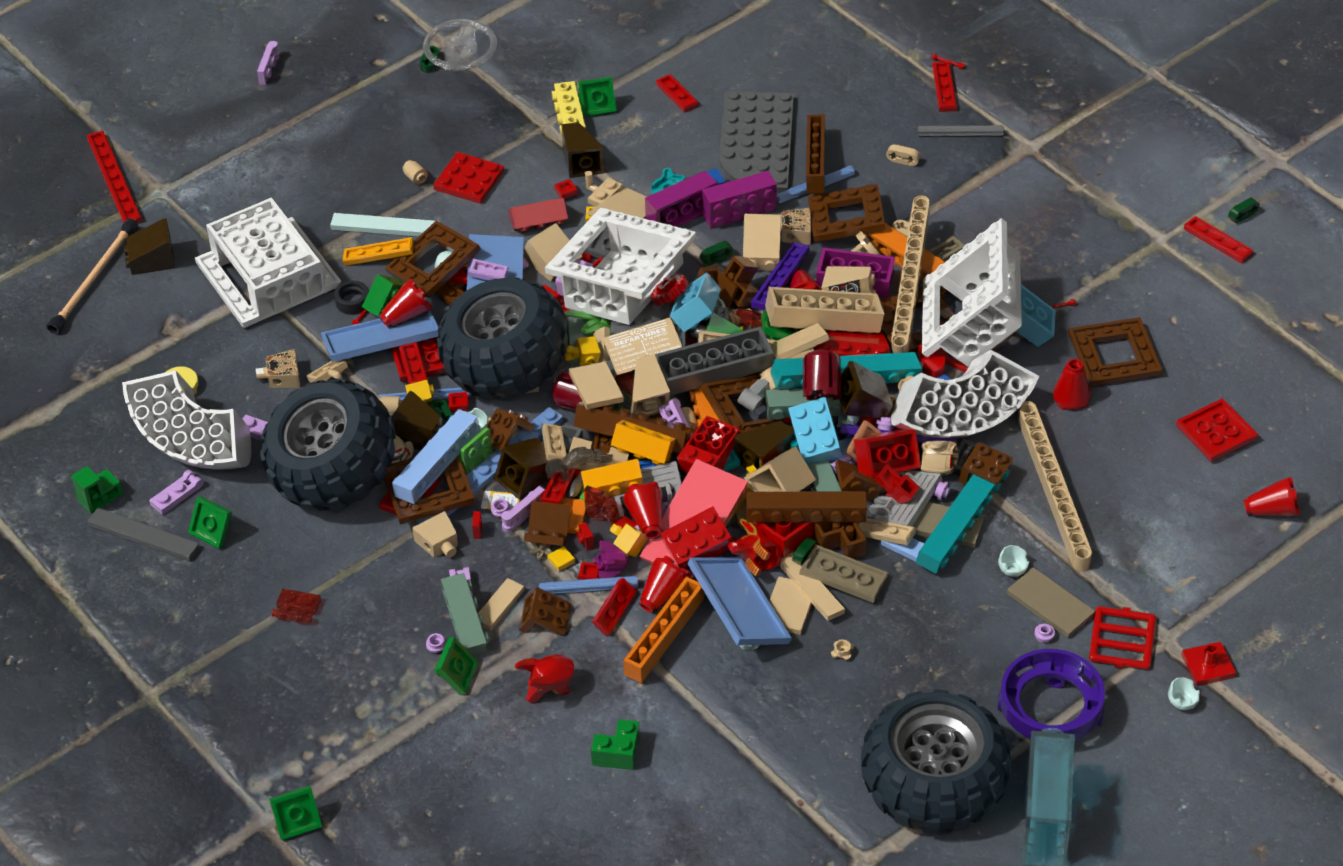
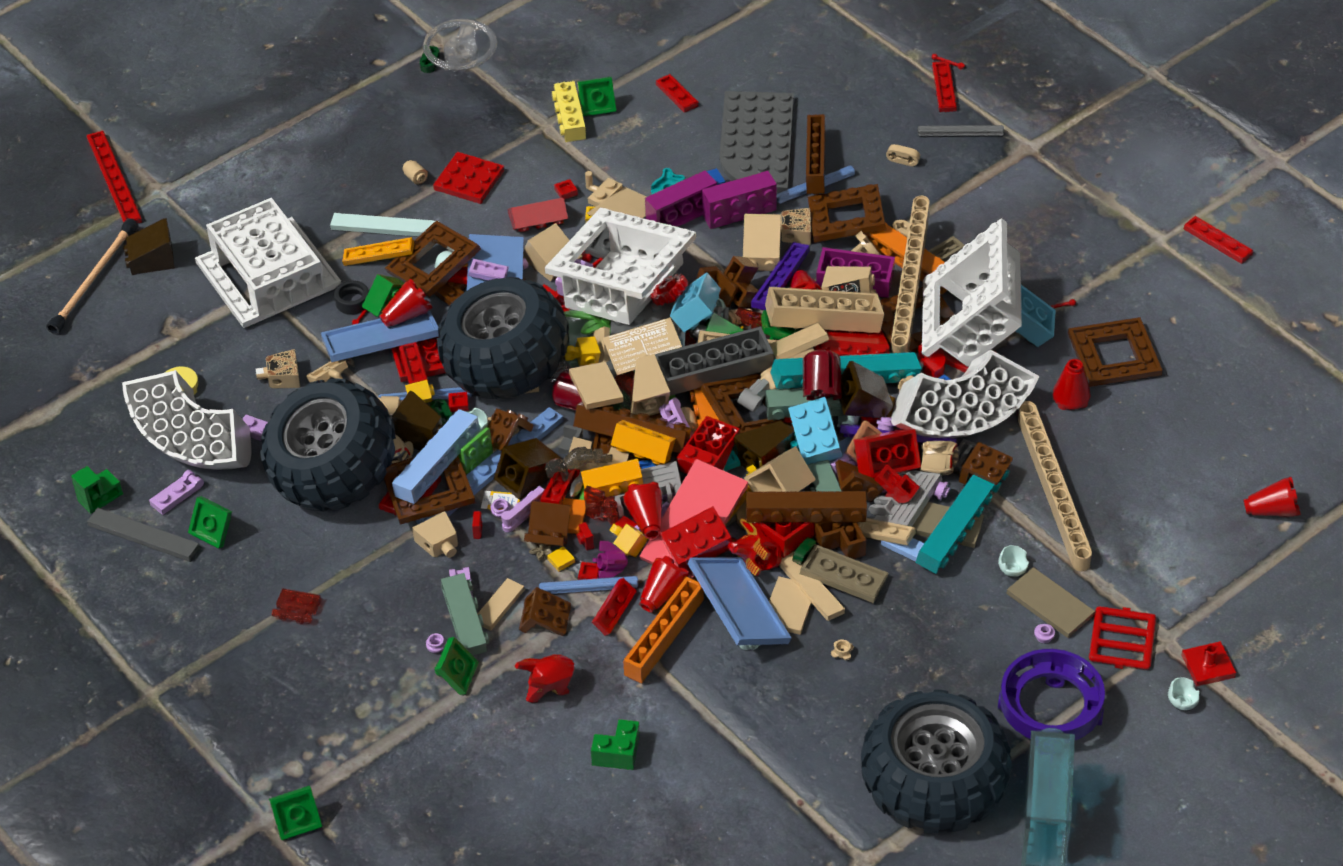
lavender plate [257,41,280,85] -> none
tan tile [542,423,567,463] -> none
dark brown slope [561,122,604,178] -> none
dark green beam [700,241,734,266] -> none
red plate [1176,398,1258,462] -> none
dark green beam [1228,197,1260,223] -> none

